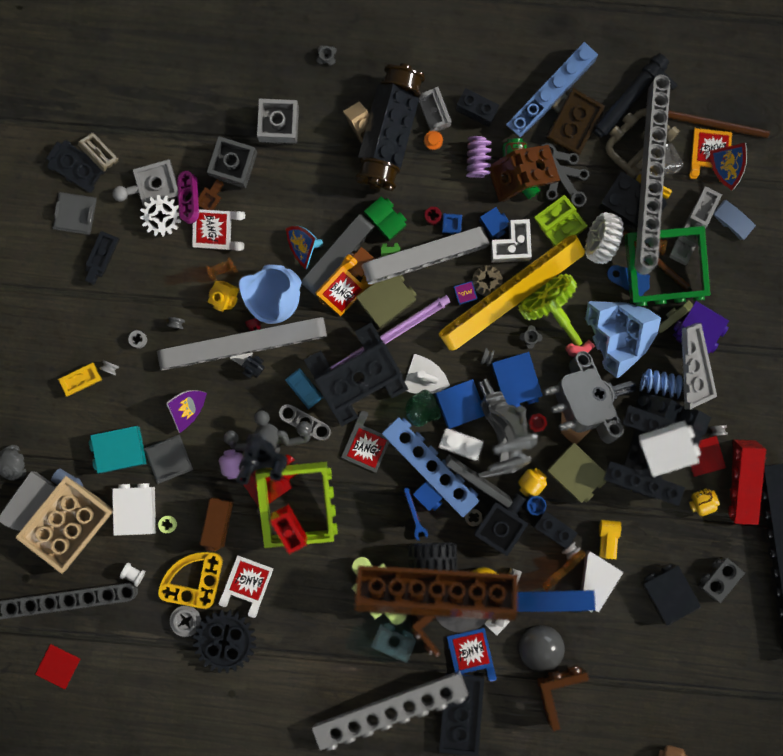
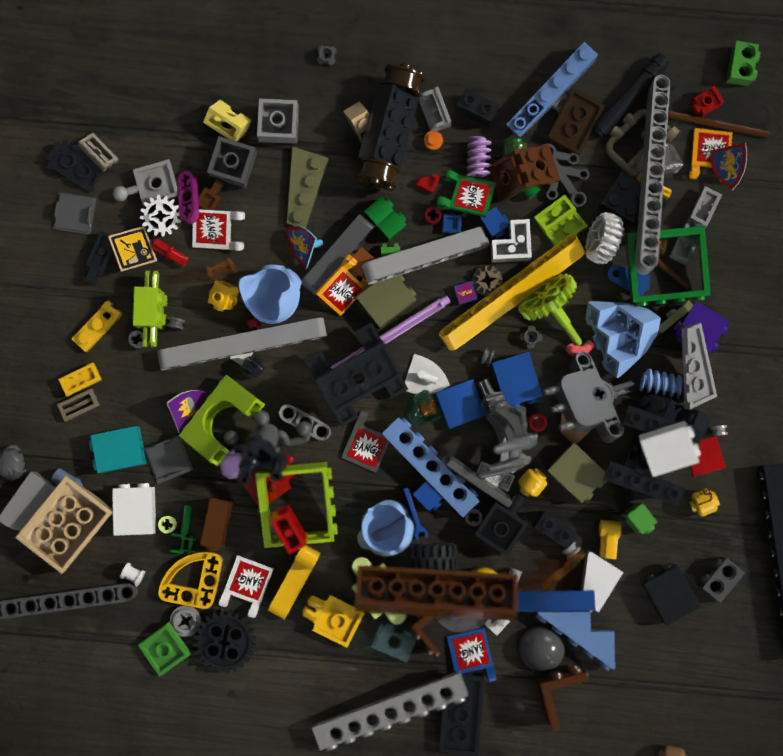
red sticker [35,644,80,689] -> none
light grey bush [100,360,119,375] -> none
dark azure tile [285,368,323,410] -> none
white brick [438,428,483,461] -> none
blue wheel [525,496,546,515] -> none
sand blue slope [713,200,756,240] -> none
red wedge [728,439,766,525] -> none
none -> dark tan tile [56,388,100,422]
none -> yellow plate [72,300,123,352]
none -> piece [108,226,157,272]
none -> lime brick [133,271,167,347]
none -> bright green tile [138,622,191,677]
none -> red axle [151,239,189,268]
none -> green piece [169,505,196,554]
none -> lime arch [179,375,265,466]
none -> light yellow brick [203,100,251,142]
none -> yellow beam [268,545,321,620]
none -> olive wing [287,146,329,228]
none -> yellow plate [302,595,365,648]
none -> light blue piece [357,500,415,556]
none -> red tile [416,174,441,194]
none -> clear orange bush [420,397,436,417]
none -> flag [437,170,496,217]
none -> white sticker [477,461,515,492]
none -> medium blue slope [536,611,615,670]
none -> bright green brick [621,503,657,535]
none -> red brick [691,85,724,117]
none -> bright green brick [726,41,760,87]

